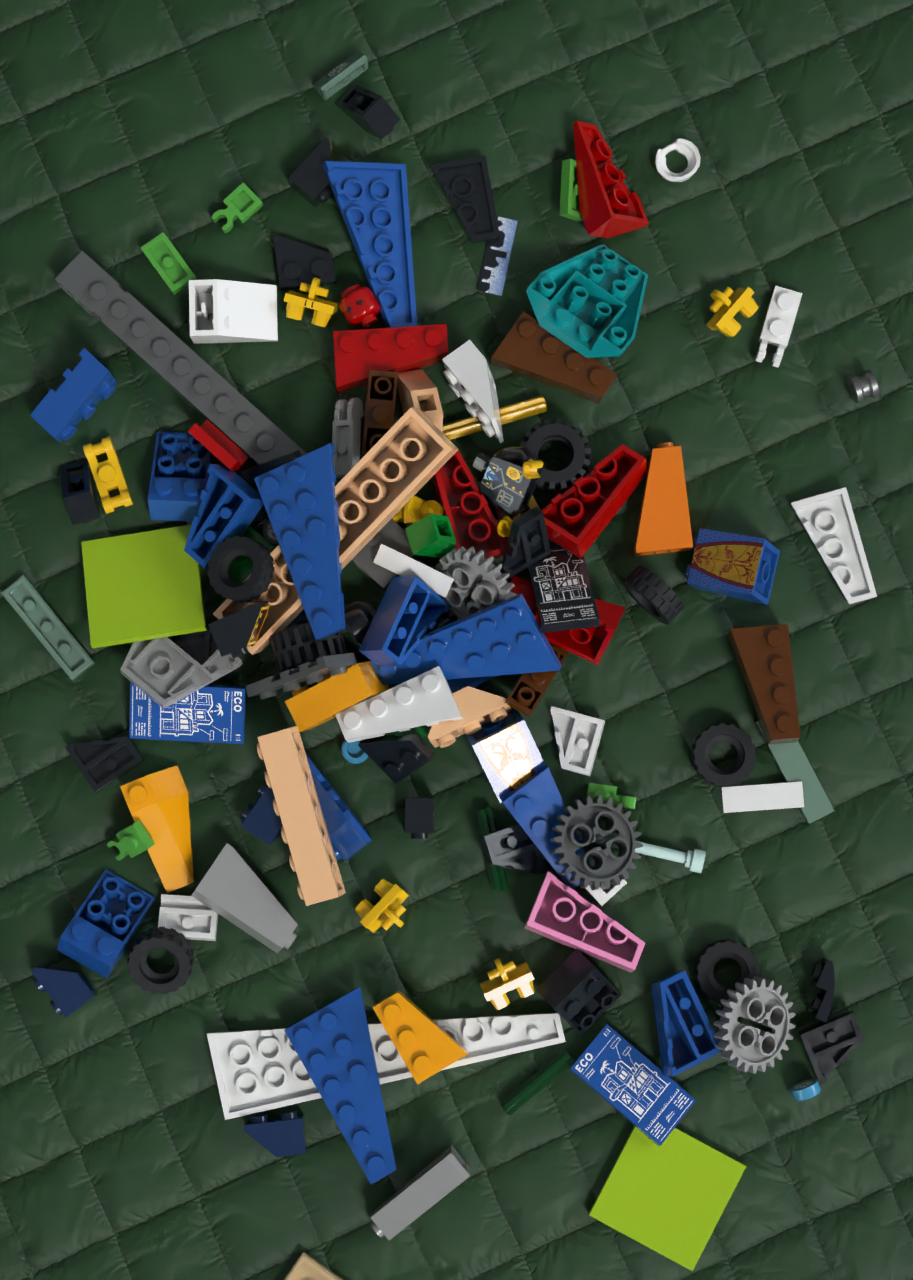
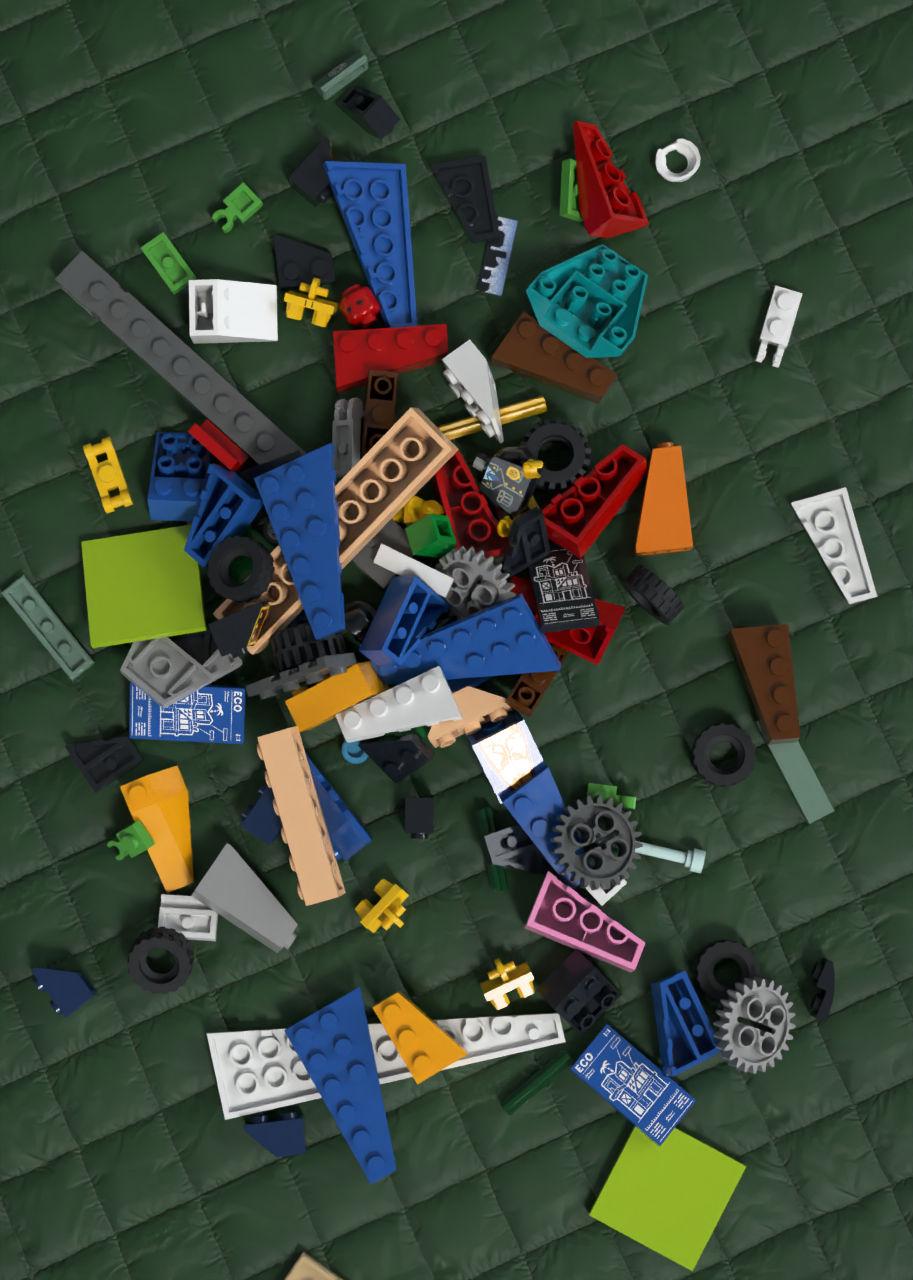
blue wedge [30,348,118,443] -> none
blue slope [57,869,155,979] -> none
black slope [60,460,100,525] -> none
light grey slope [370,1145,470,1240] -> none
light nougat slope [397,369,443,432] -> none
white wing [550,706,605,776] -> none
slope [686,528,780,606] -> none
yellow hips [706,287,759,337] -> none
white sticker [722,781,804,813] -> none
dark azure tile [790,1078,821,1101] -> none
black wing [798,1010,864,1086] -> none
flat silver wheel [847,369,879,403] -> none

